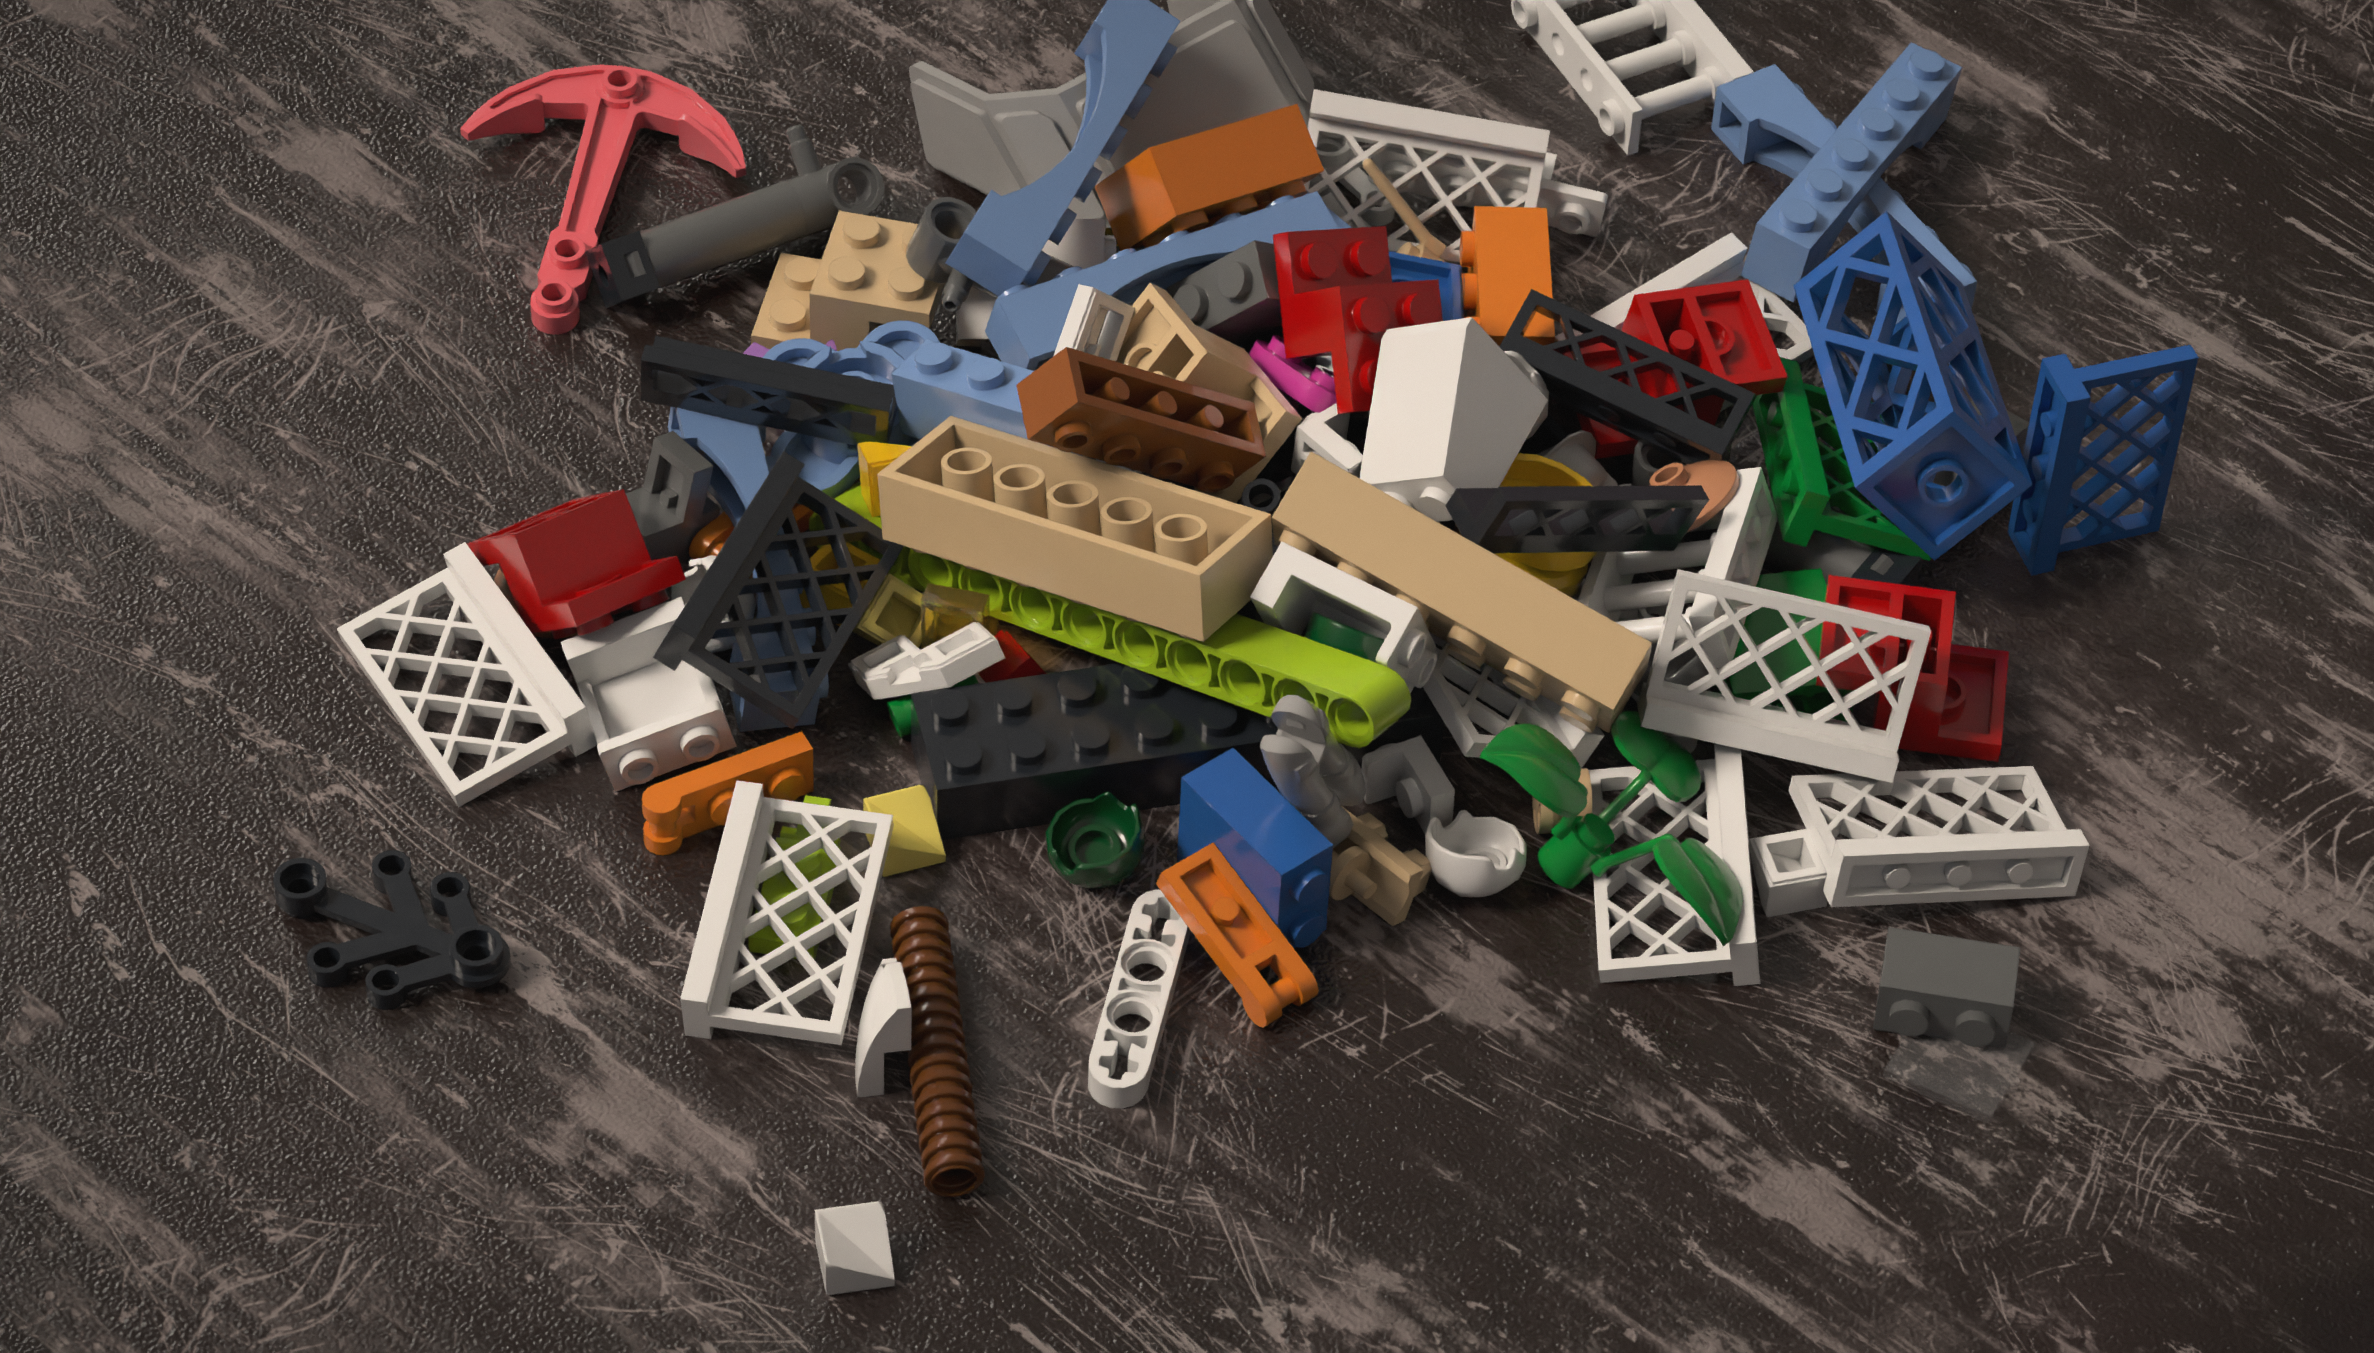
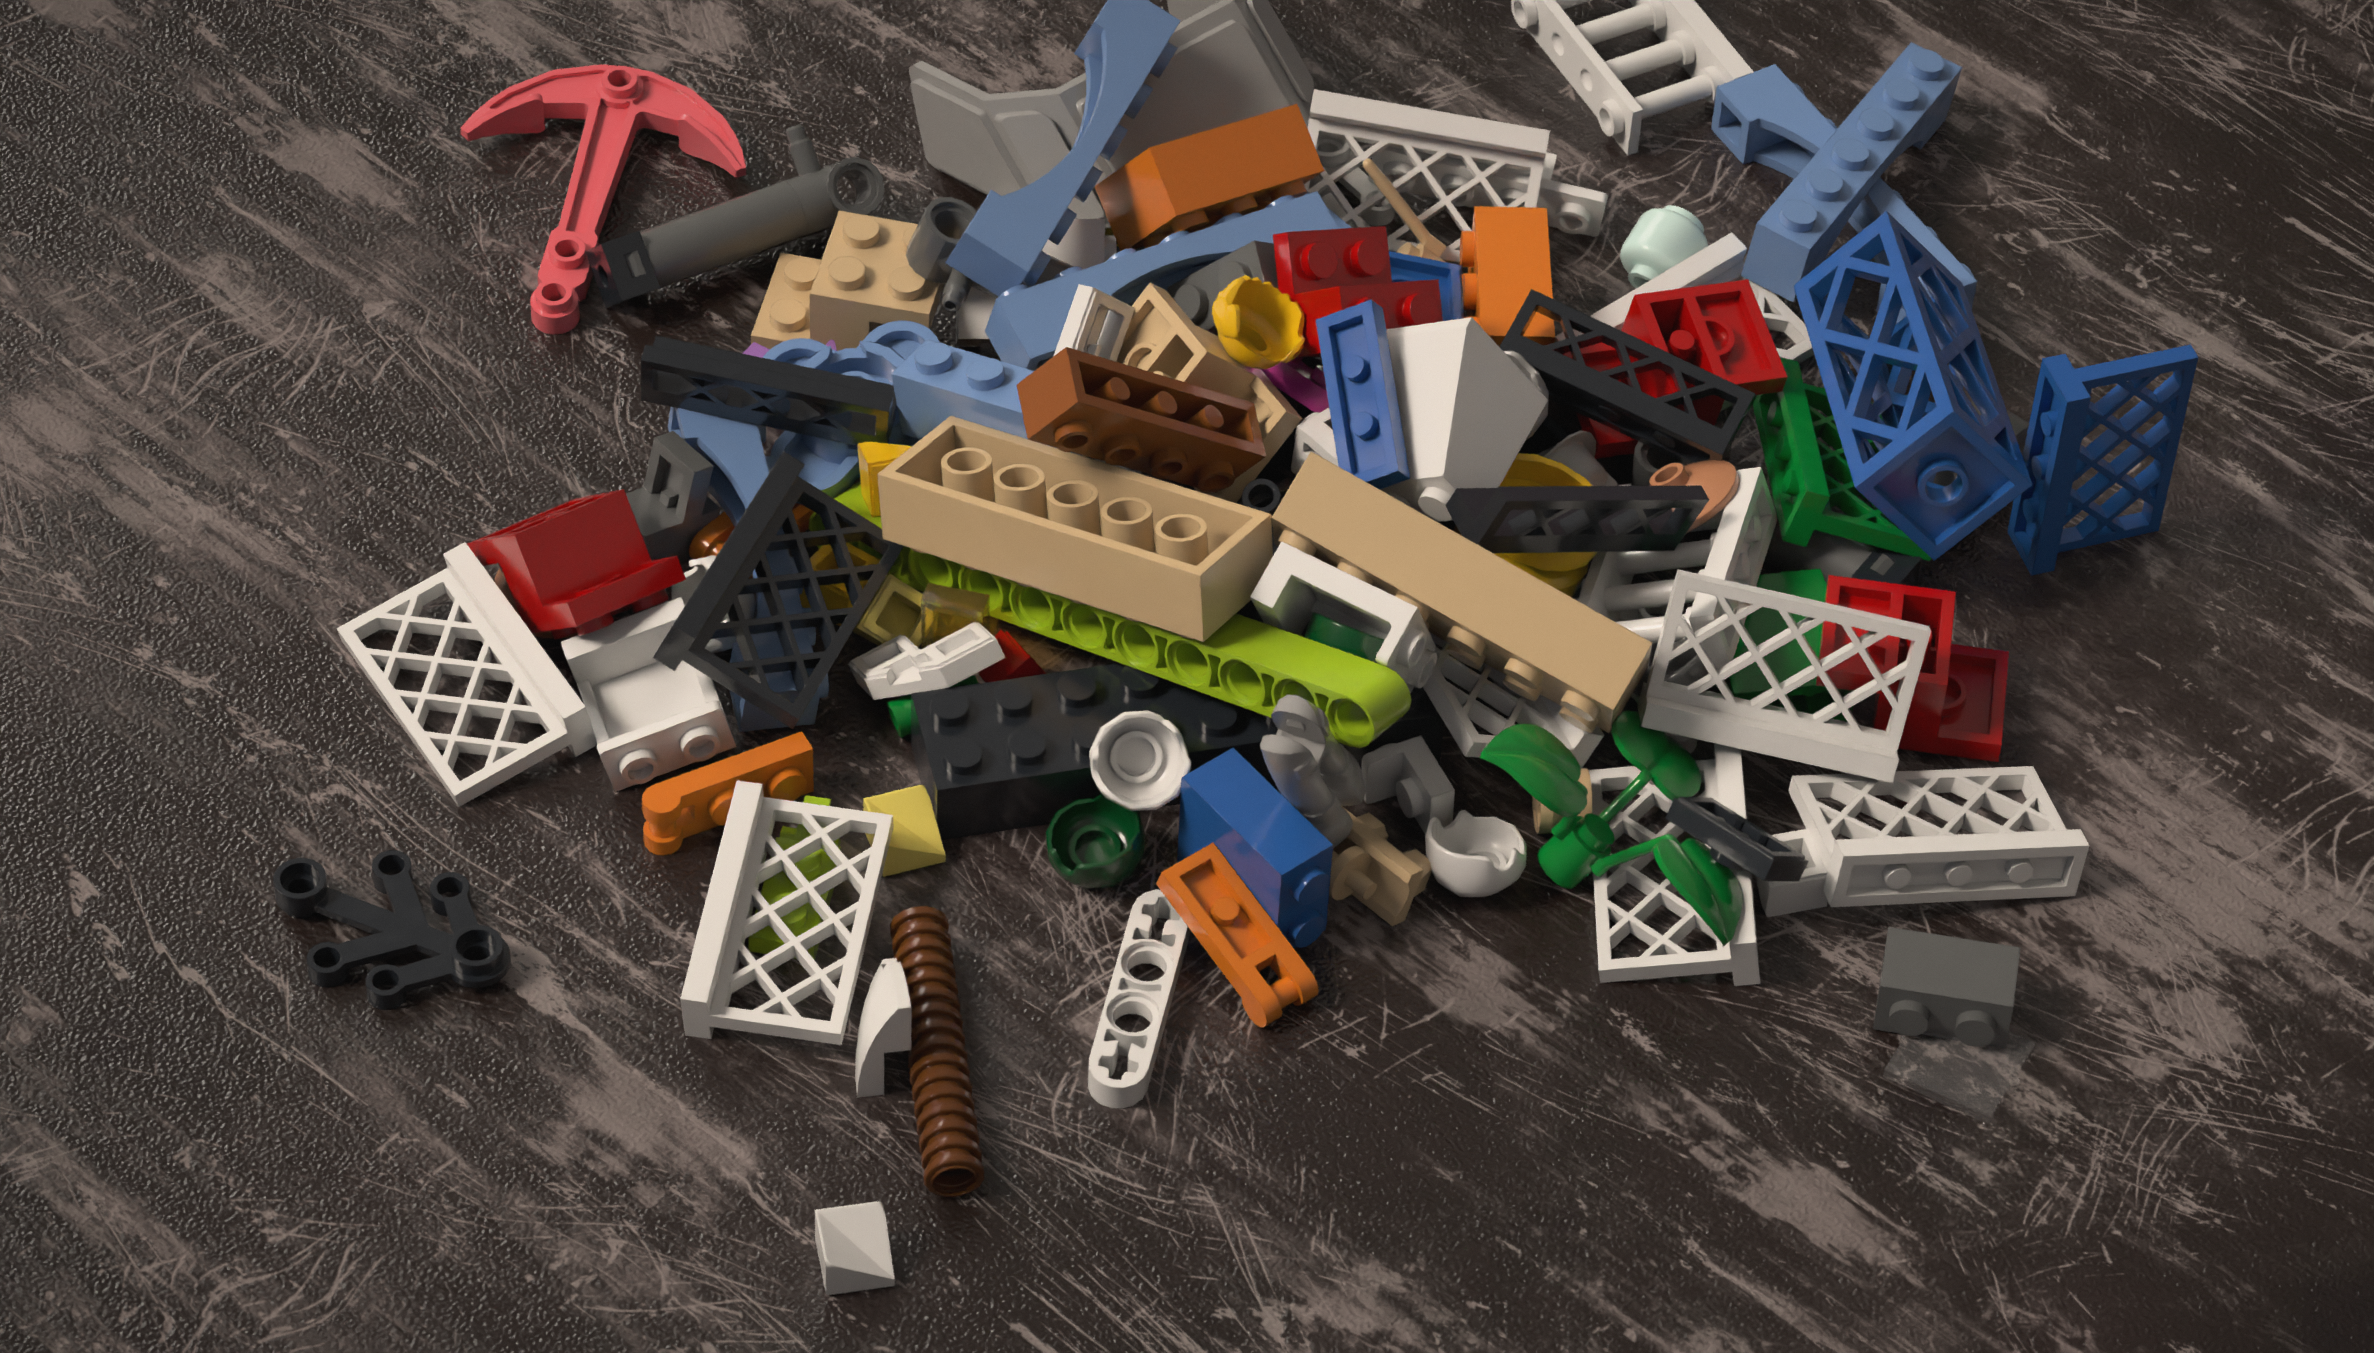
none -> white hair [1089,710,1191,811]
none -> yellow hair [1212,275,1305,369]
none -> blue plate [1316,300,1410,490]
none -> light aqua head [1620,205,1709,289]
none -> black plate [1665,797,1808,882]

